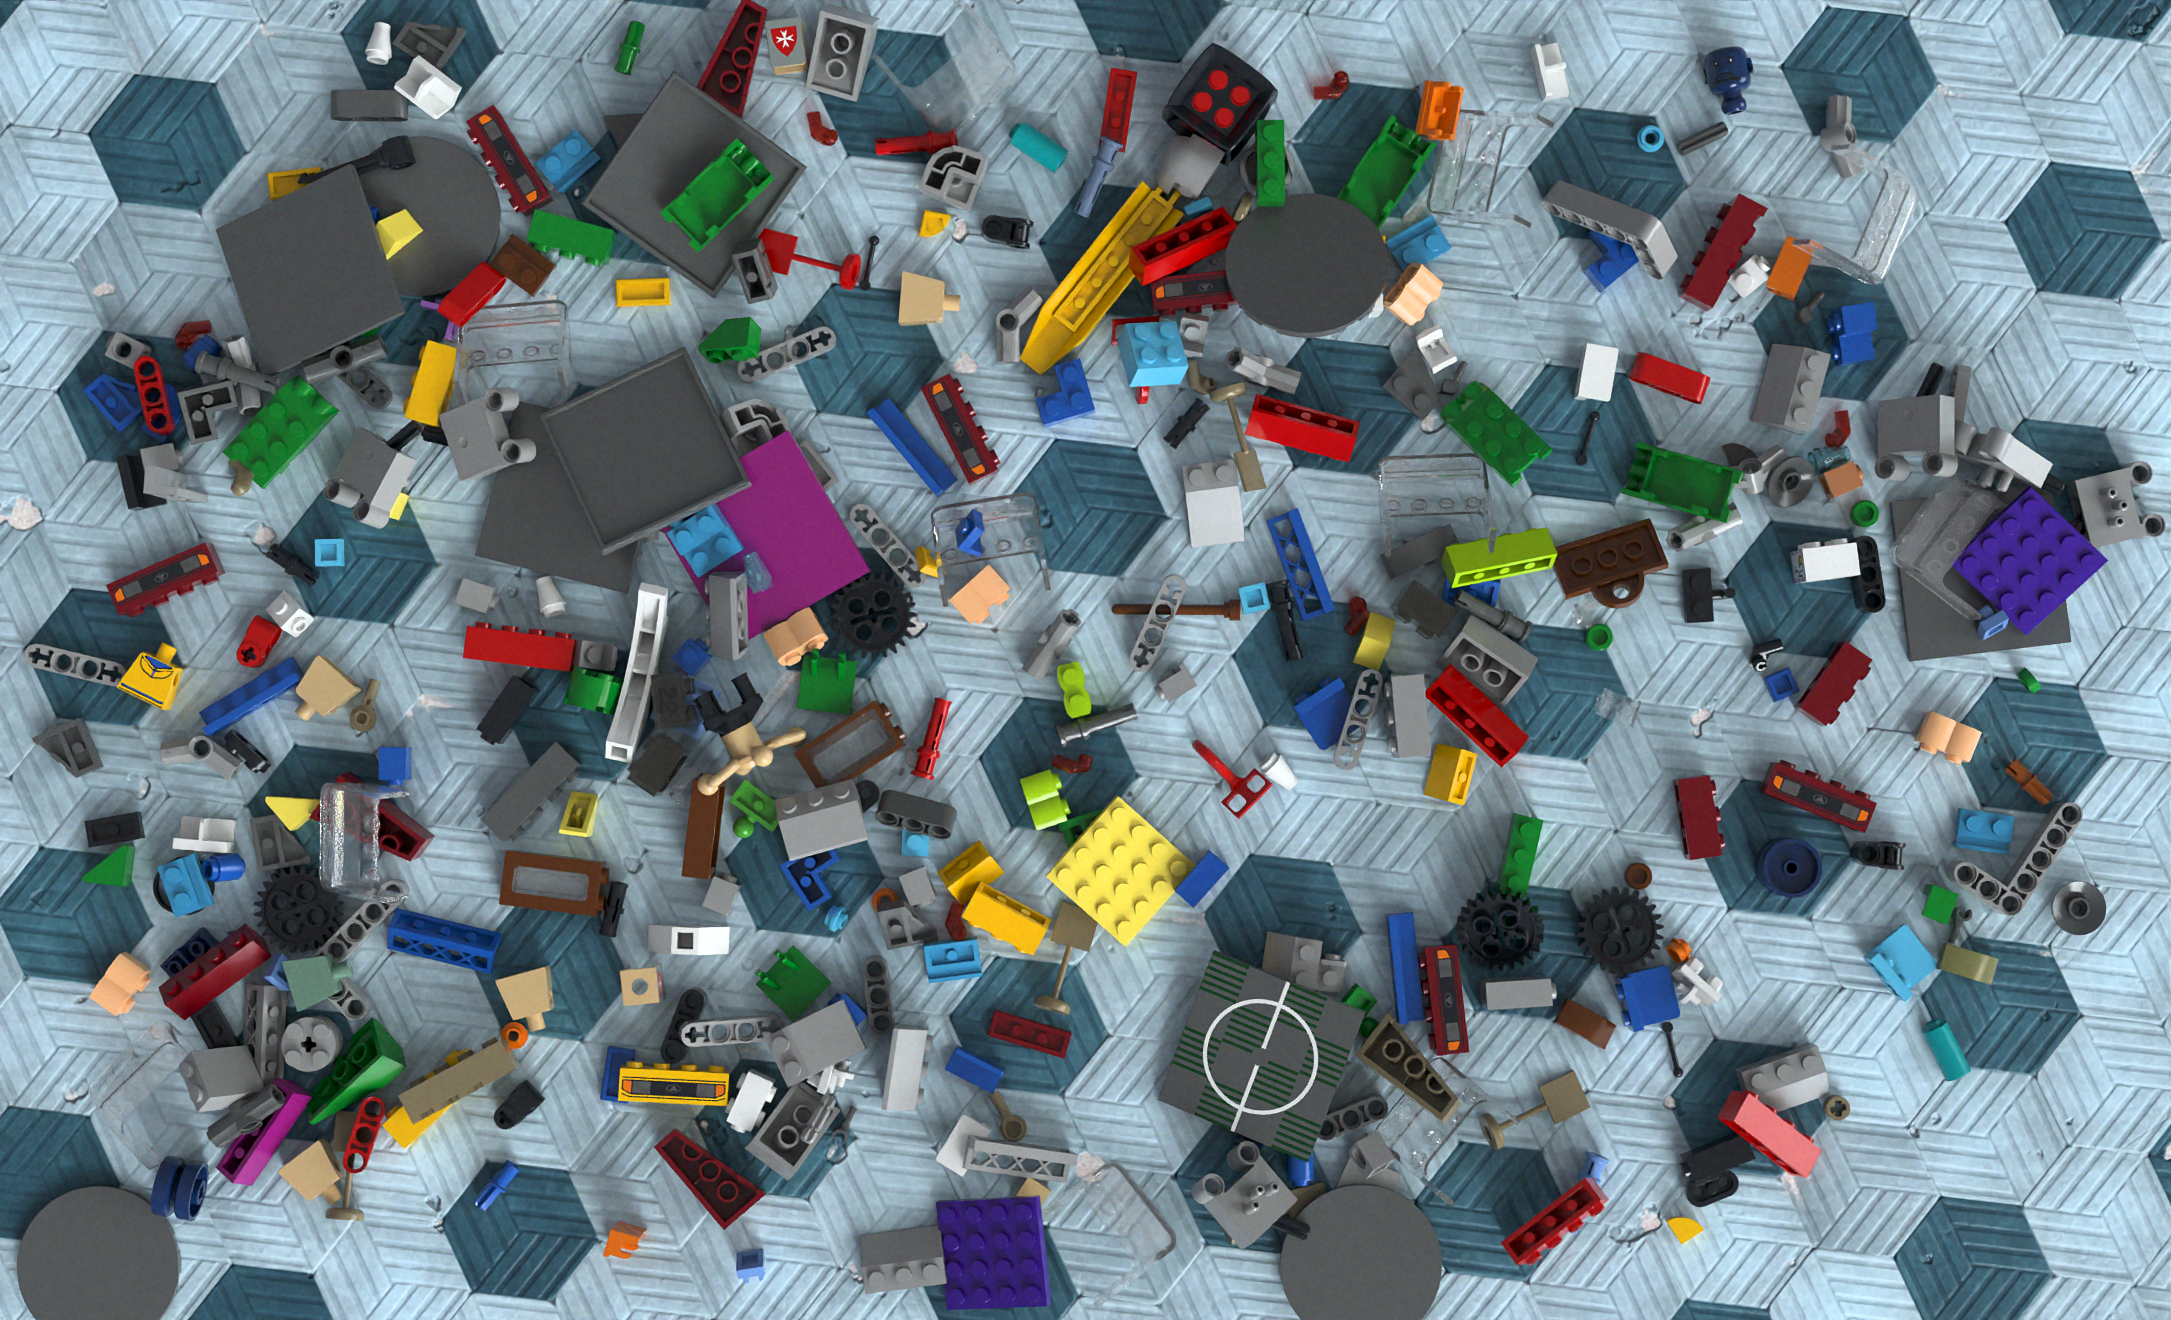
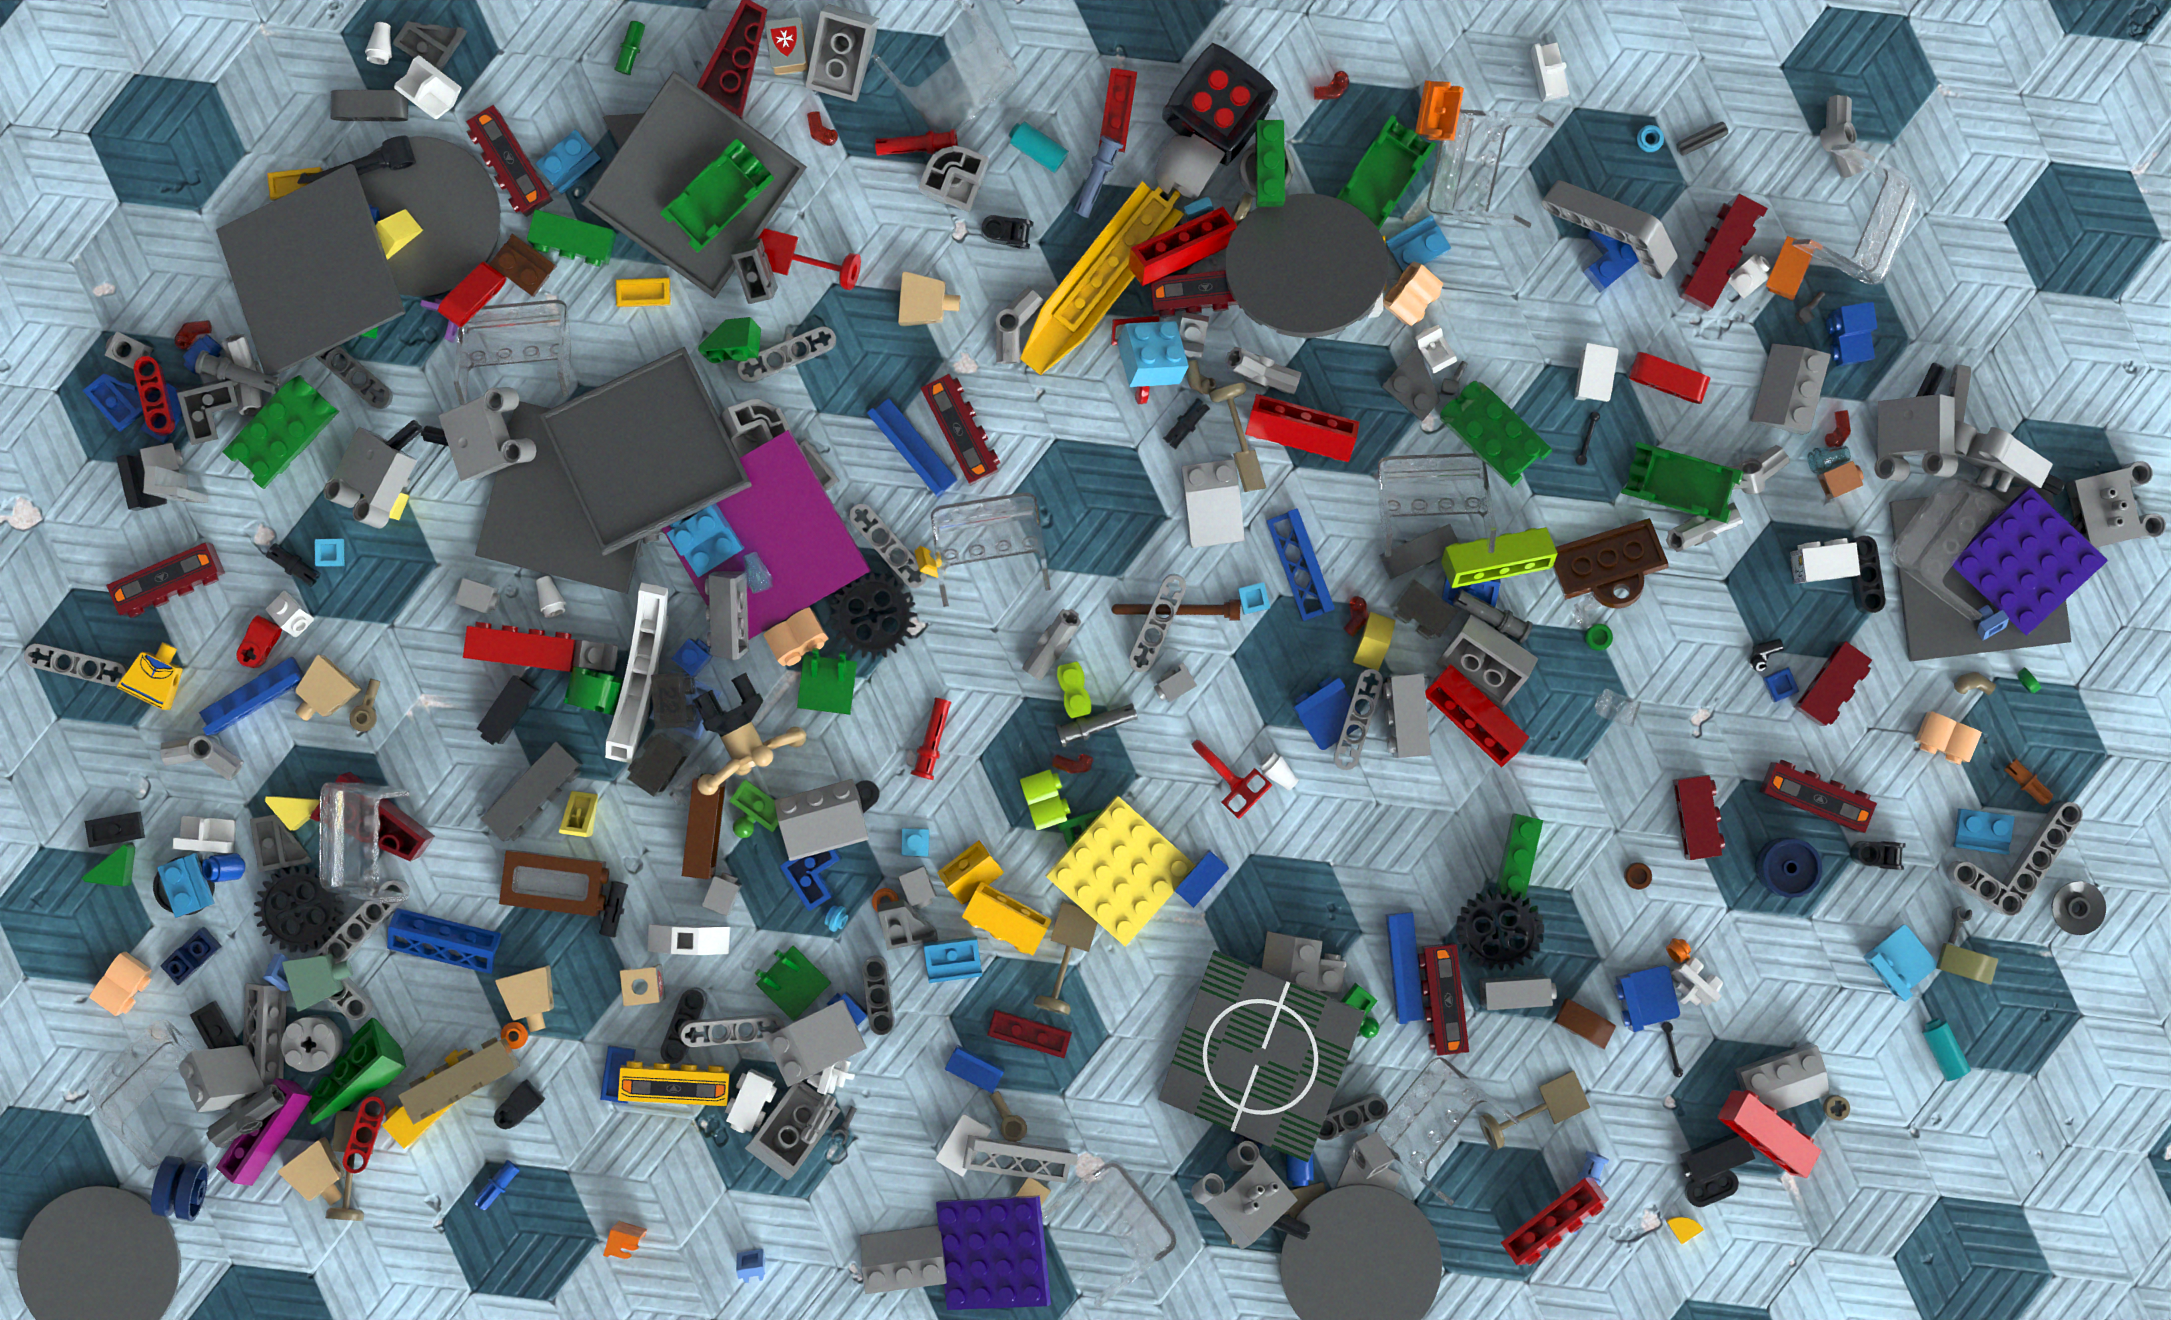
dark grey wing [32,718,104,778] -> none
dark red brick [158,923,272,1020] -> none
black plate [224,729,272,773] -> none
dark tan arm [229,459,253,496] -> none
dark grey piece [302,334,388,385] -> none
blue brick [379,747,412,785] -> none
yellow brick [403,340,464,428] -> none
dark red wedge [654,1128,766,1230] -> none
clear piece [794,700,907,788] -> none
black hinge [860,235,879,291] -> none
dark grey beam [875,790,957,839] -> none
slope [881,1023,932,1111] -> none
yellow tile [919,209,951,238] -> none
clear red arm [945,901,967,941] -> none
light nougat brick [949,565,1011,625] -> none
blue bracket [955,509,984,557] -> none
blue brick [1036,358,1095,428] -> none
black pin [1265,579,1304,662] -> none
dark tan wedge [1356,1012,1461,1125] -> none
yellow panel [1424,744,1478,806] -> none
black gear [1575,886,1664,974] -> none
black plate [1682,568,1736,624] -> none
dark blue piece [1703,46,1754,115] -> none
clear smoke tile [1721,443,1758,466] -> none
dark grey dish [1767,456,1815,507] -> none
green tile [1850,500,1879,527] -> none
green panel [1922,884,1959,925] -> none
none -> dark tan arm [1954,672,1996,695]

